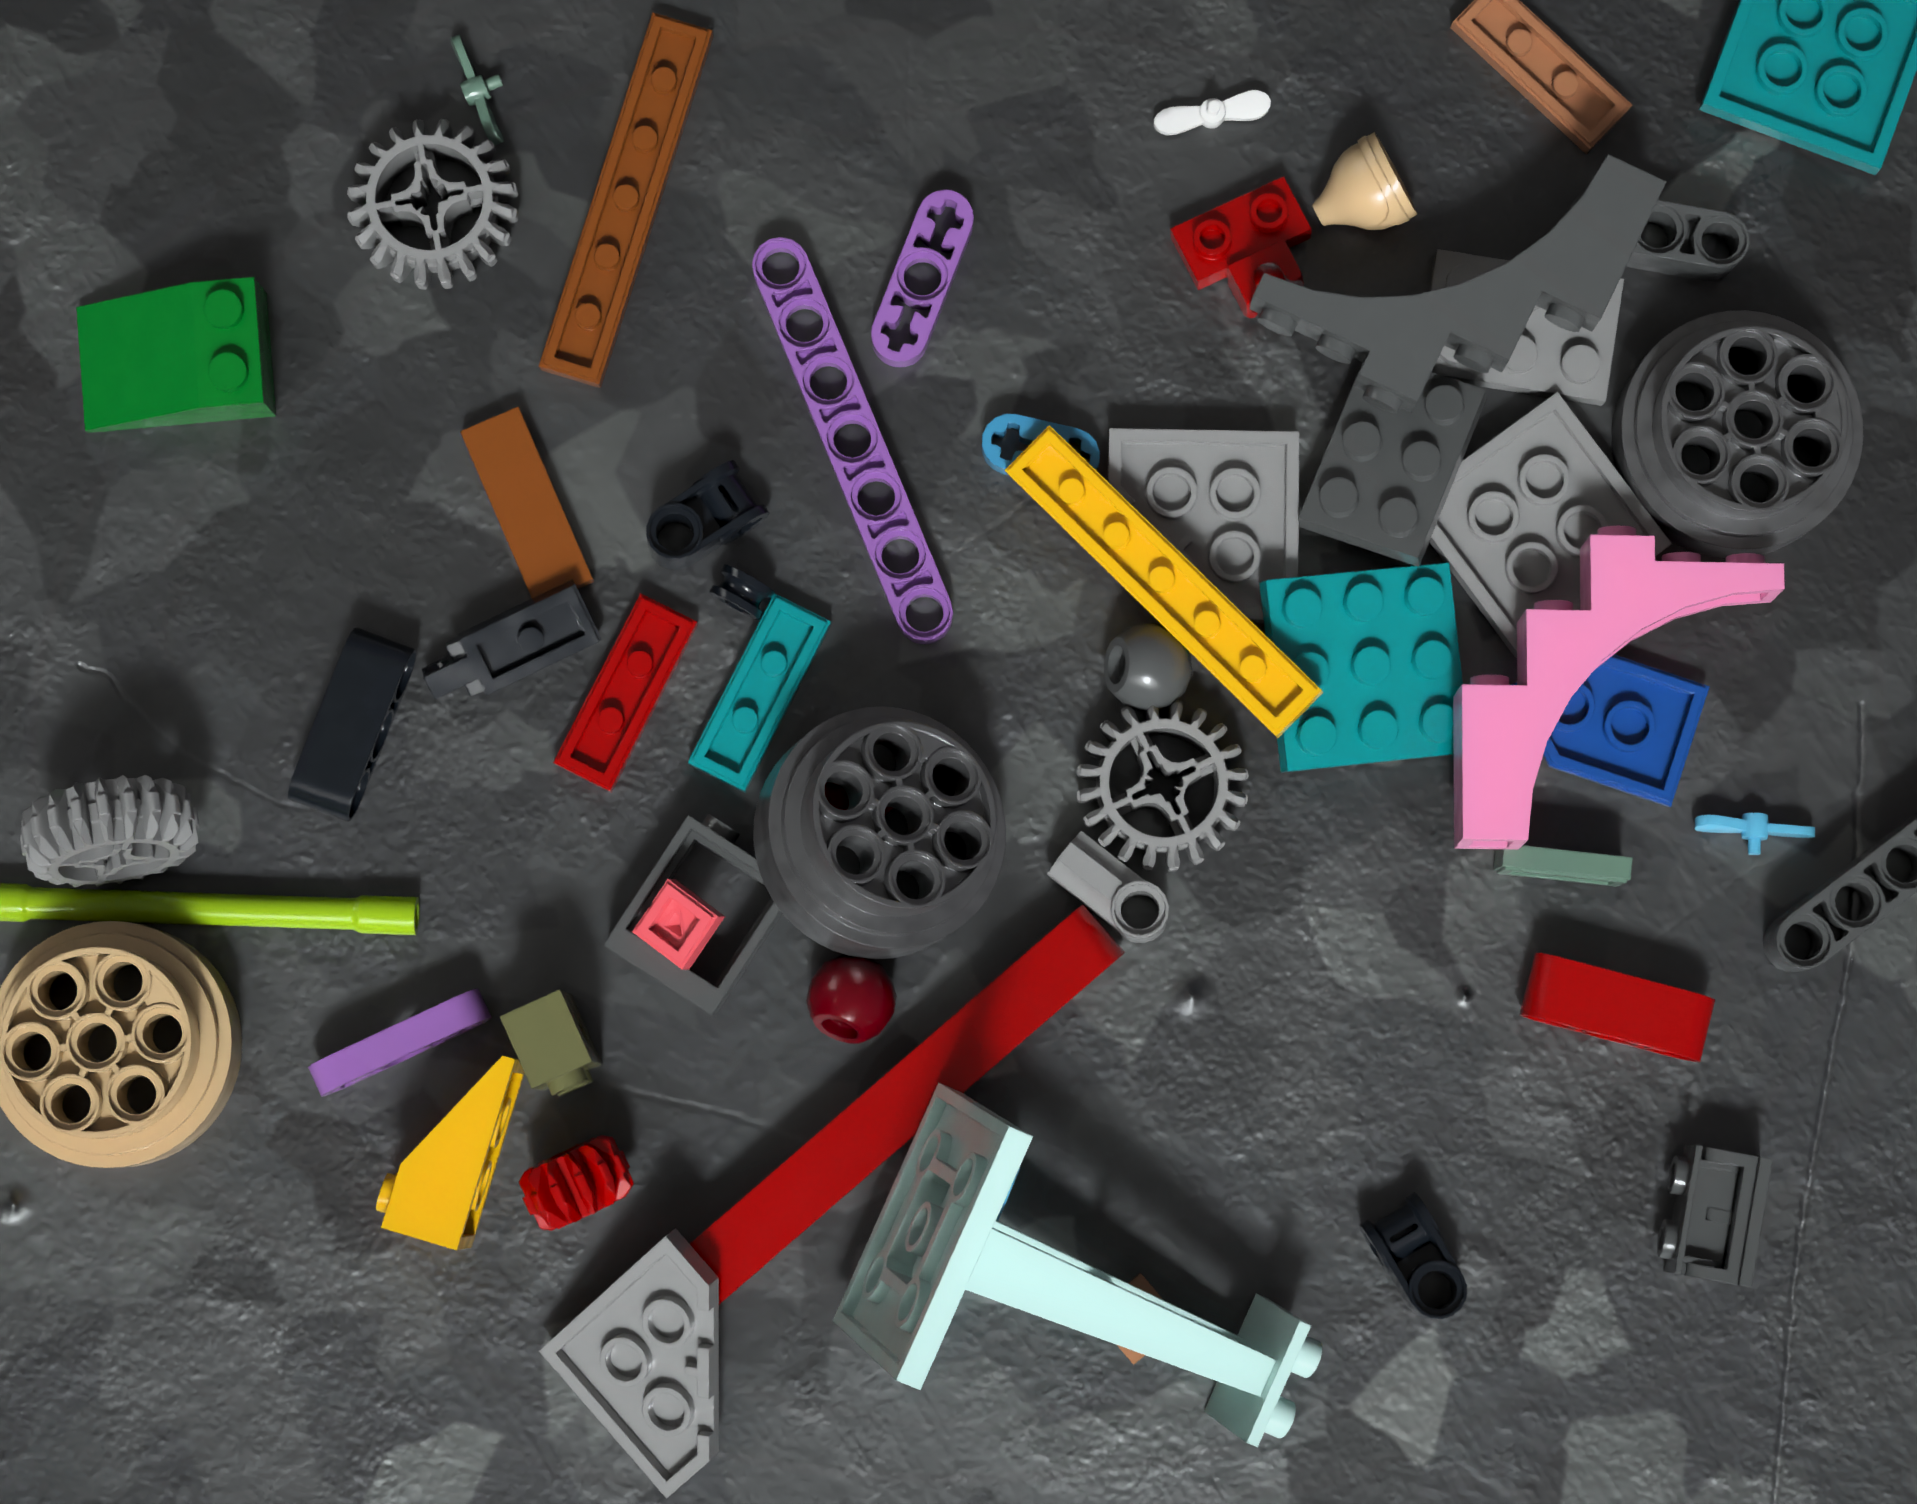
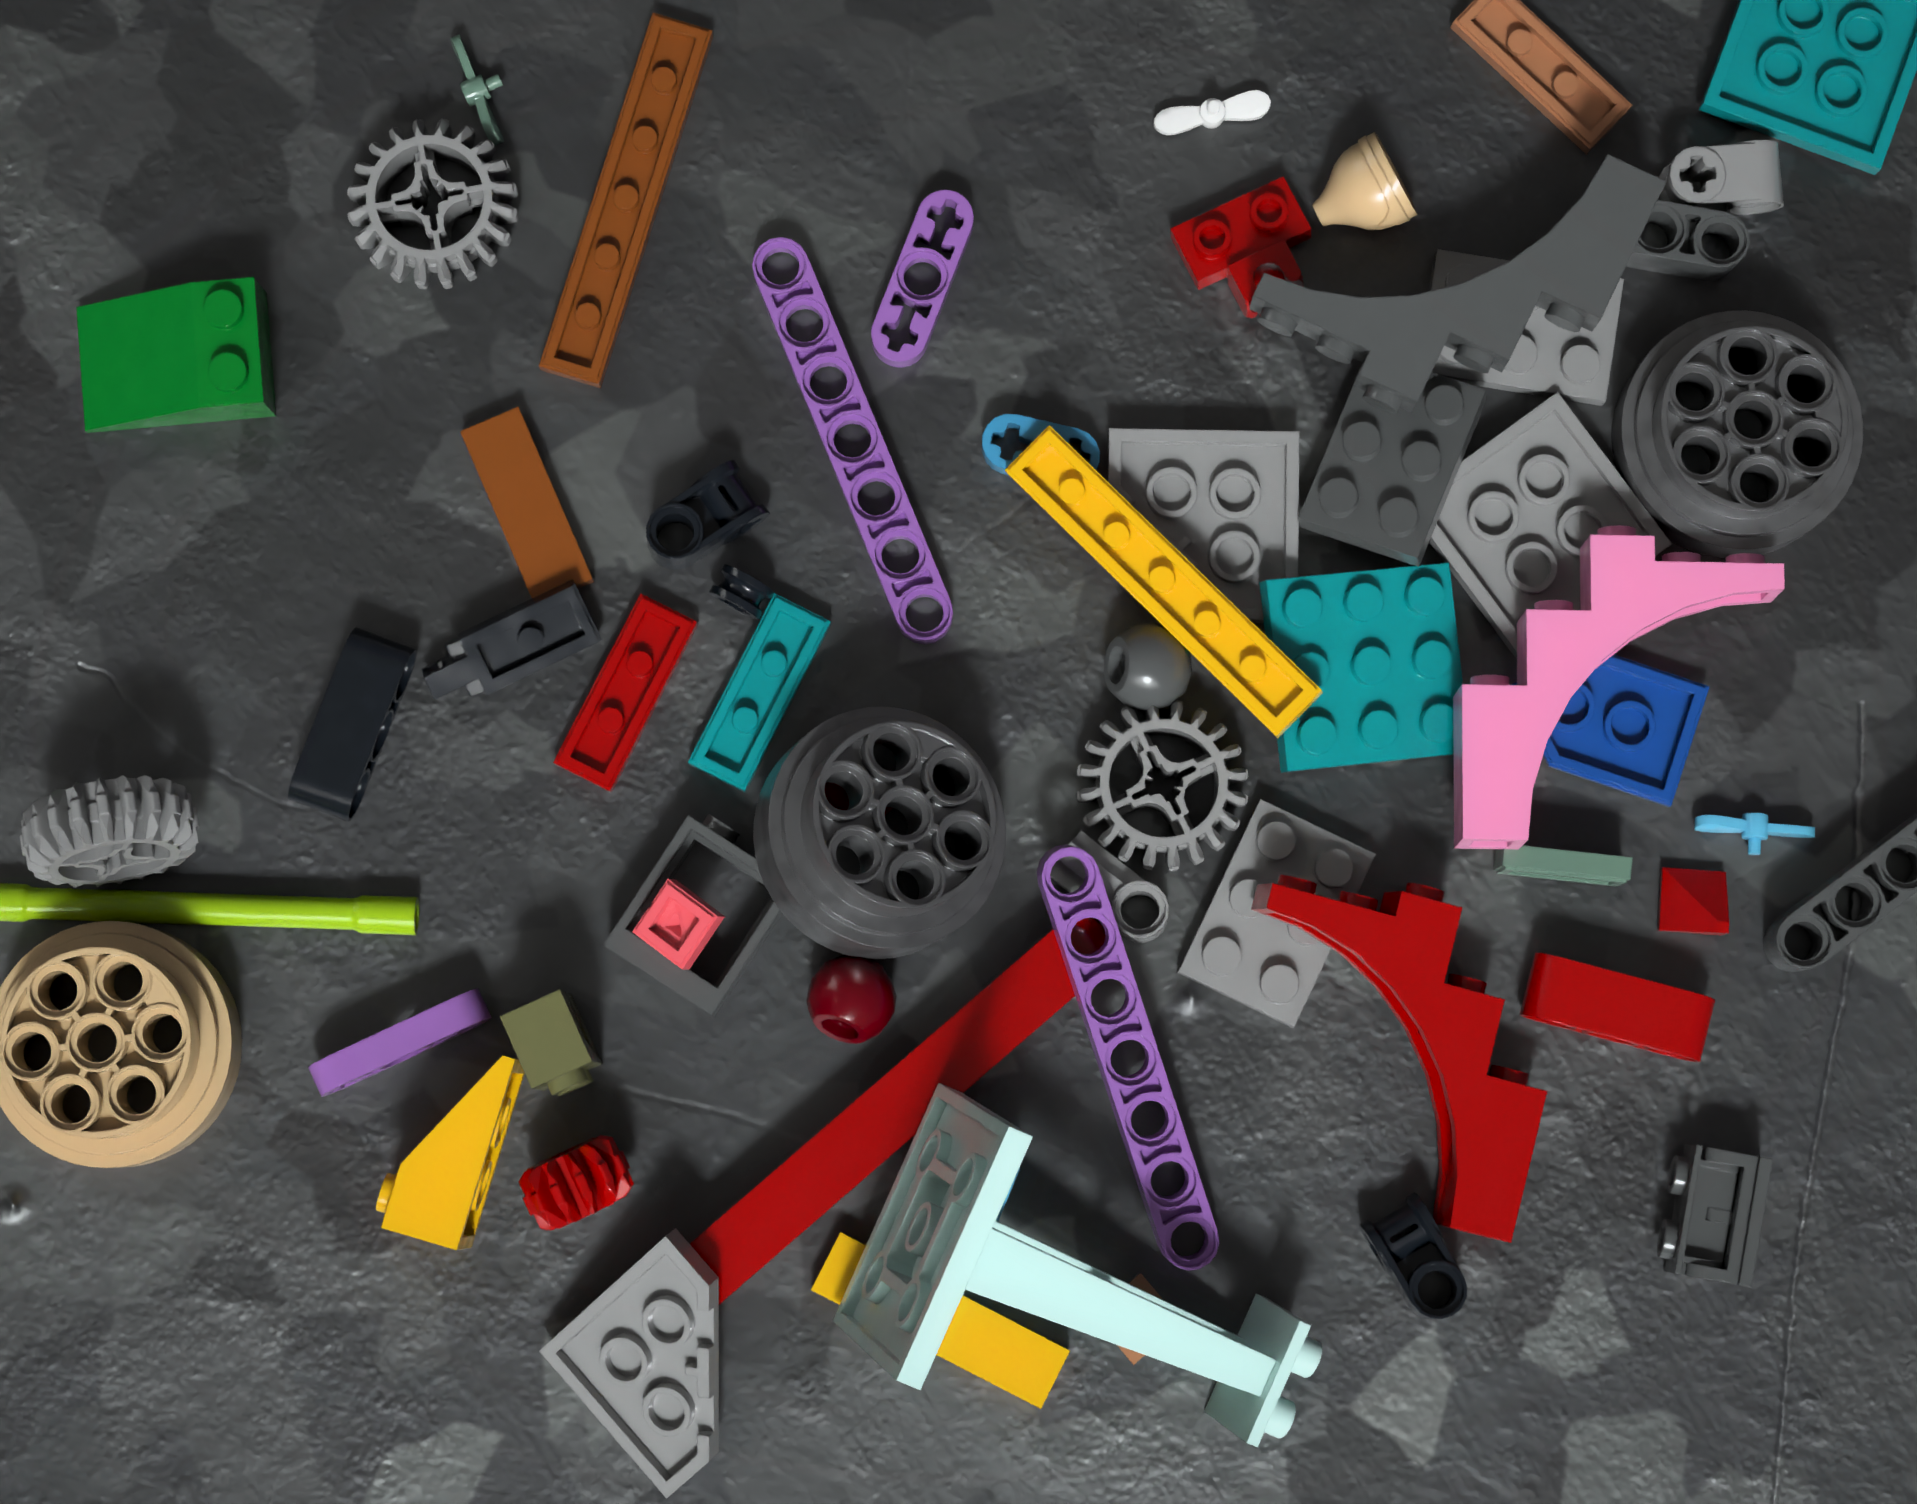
none -> yellow tile [811,1232,1070,1409]
none -> medium lavender beam [1037,844,1219,1271]
none -> light grey plate [1177,799,1376,1028]
none -> red arch [1251,875,1547,1243]
none -> red slope [1657,867,1729,936]
none -> light grey piece [1658,140,1784,215]

